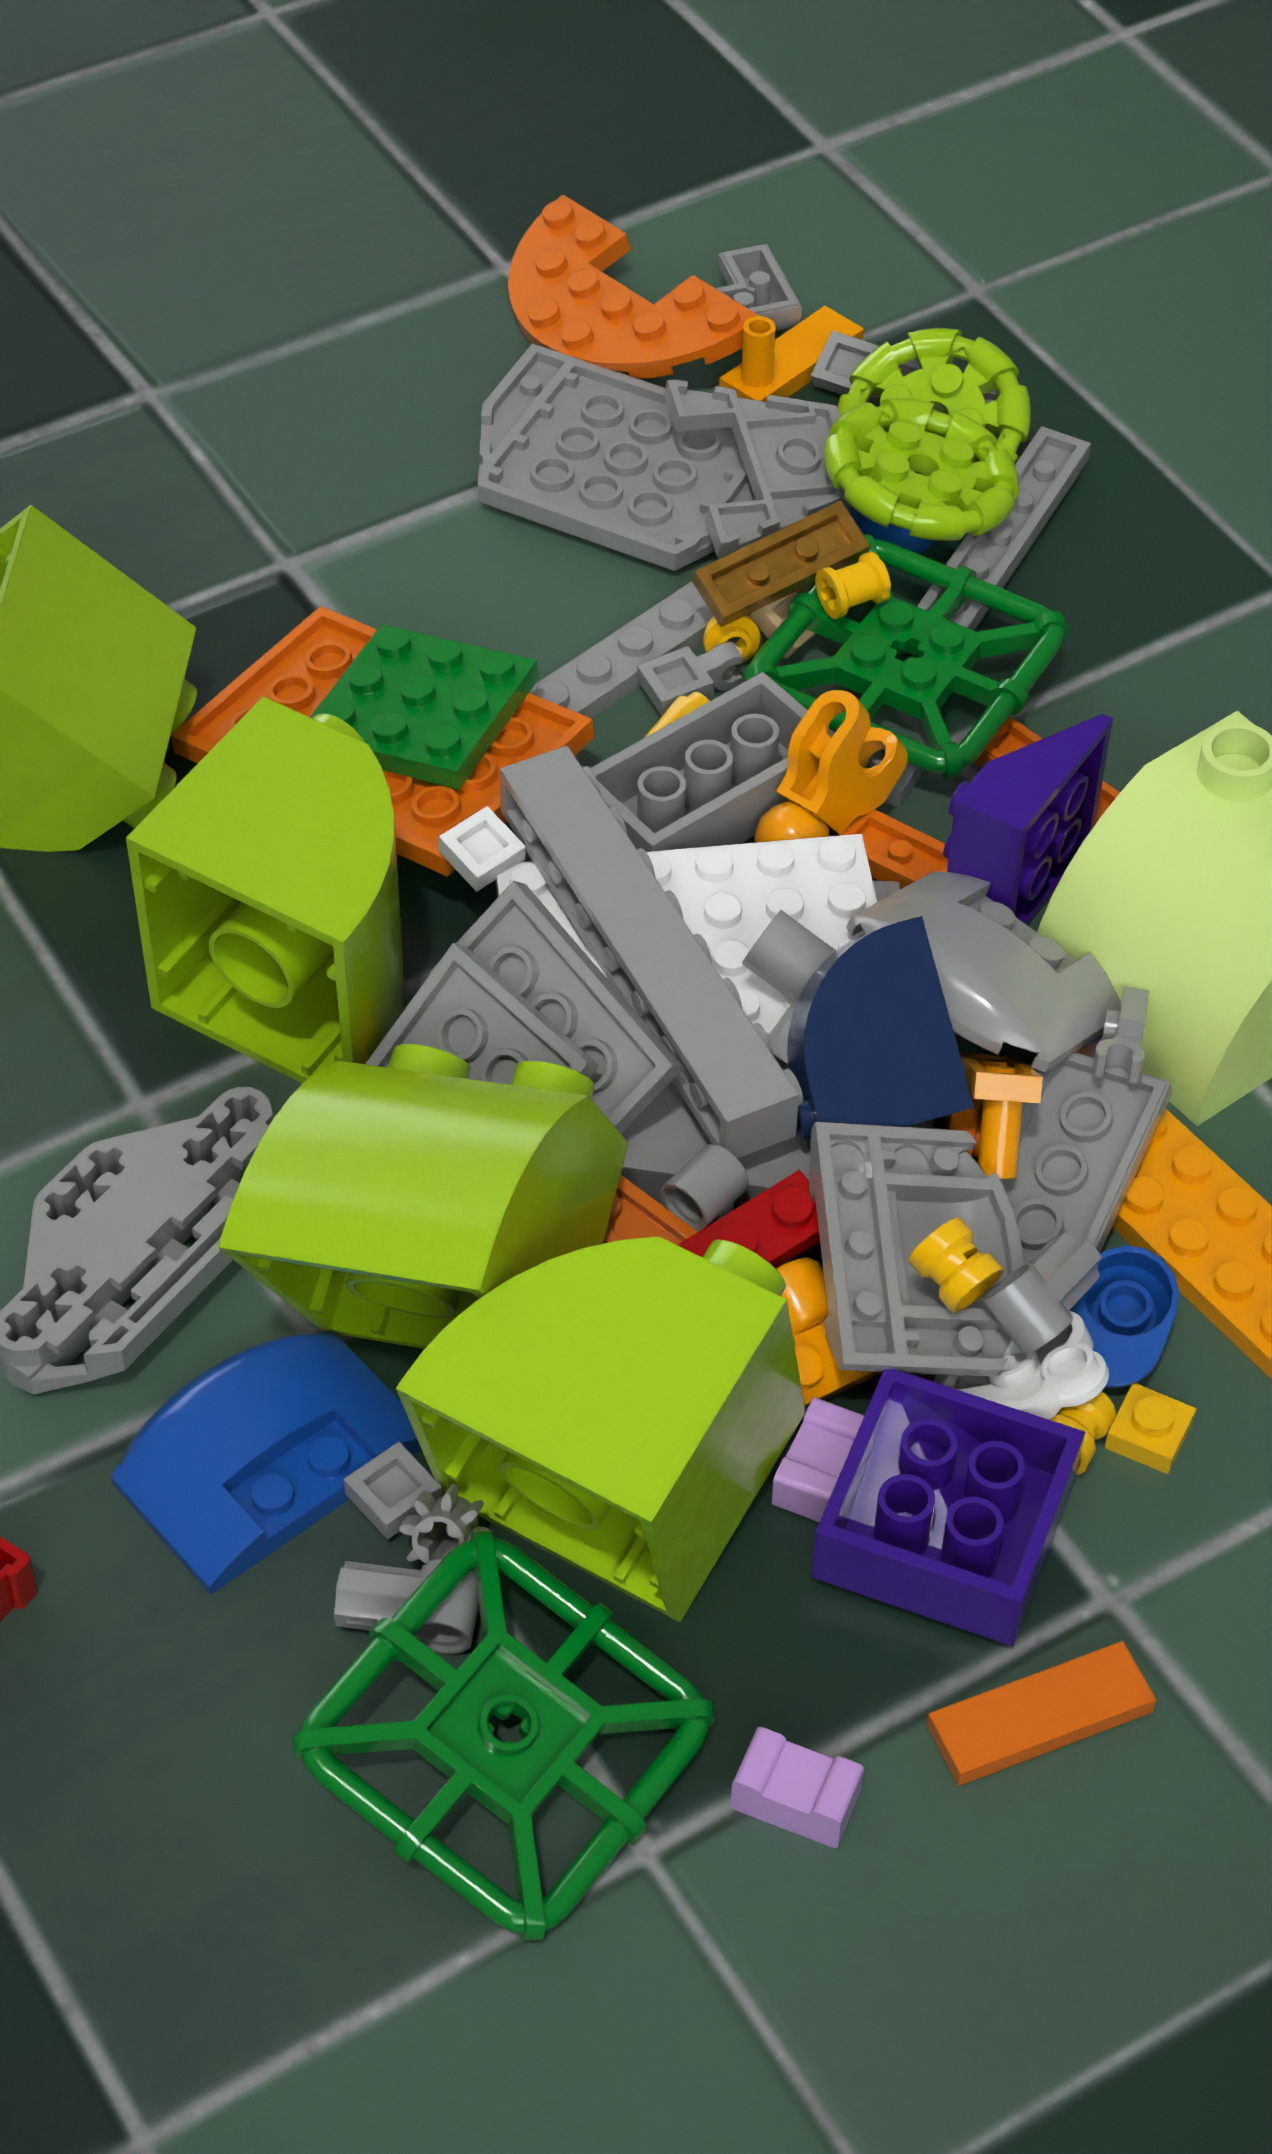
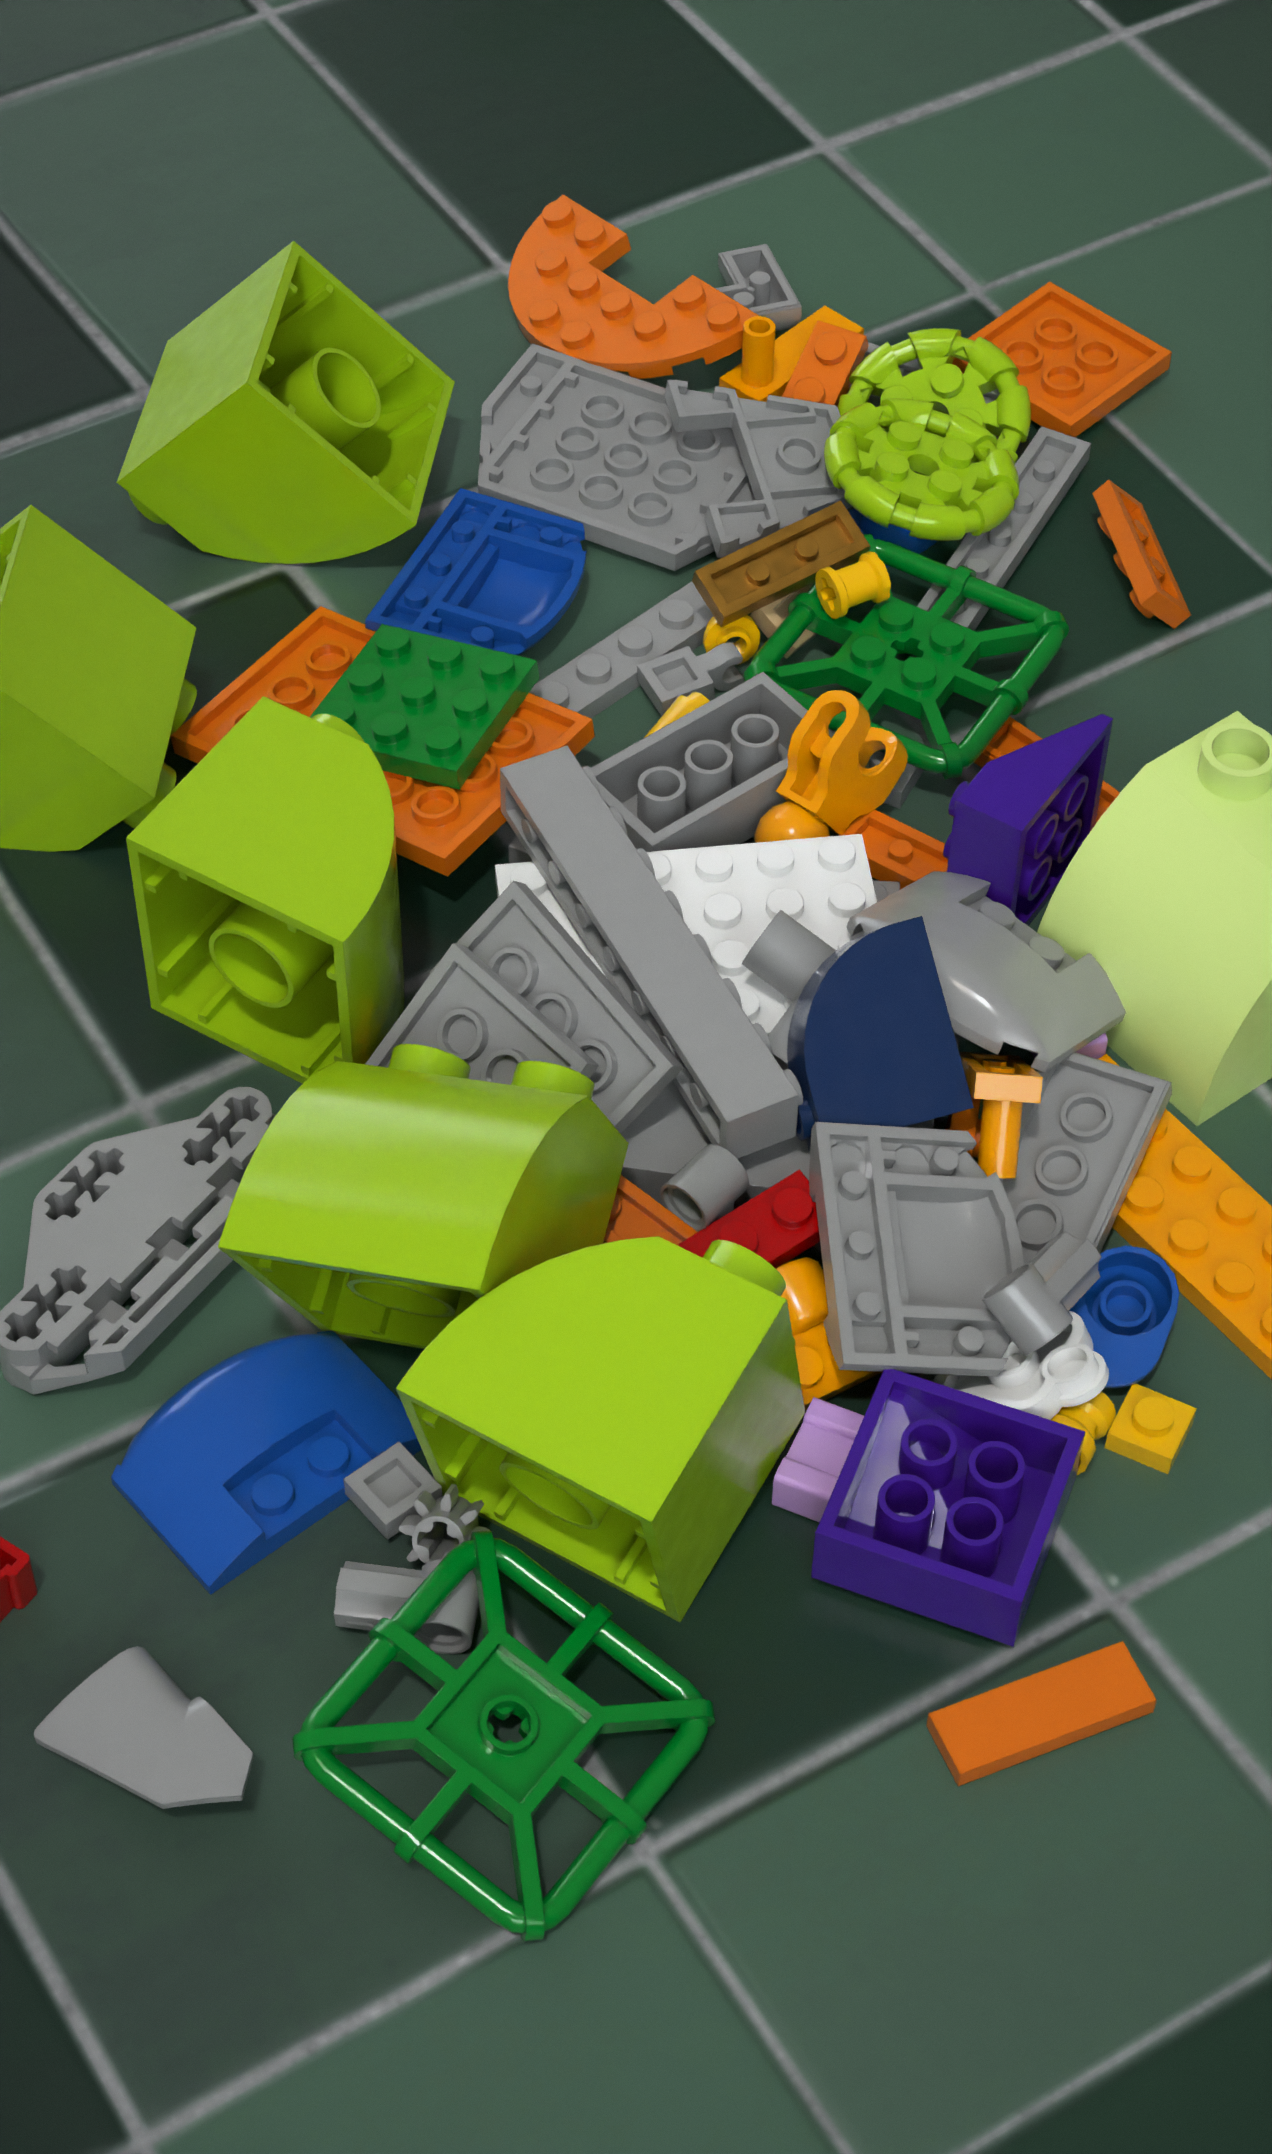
white plate [438,806,526,892] -> none
lavender piece [731,1727,864,1848] -> none
yellow wheel [908,1217,1005,1314] -> none
light grey plate [1092,987,1149,1084] -> none
none -> light grey panel [34,1646,254,1809]
none -> lime brick [116,241,455,564]
none -> blue slope [365,488,586,656]
none -> orange plate [782,320,869,407]
none -> orange plate [952,281,1172,438]
none -> orange plate [1092,480,1191,629]

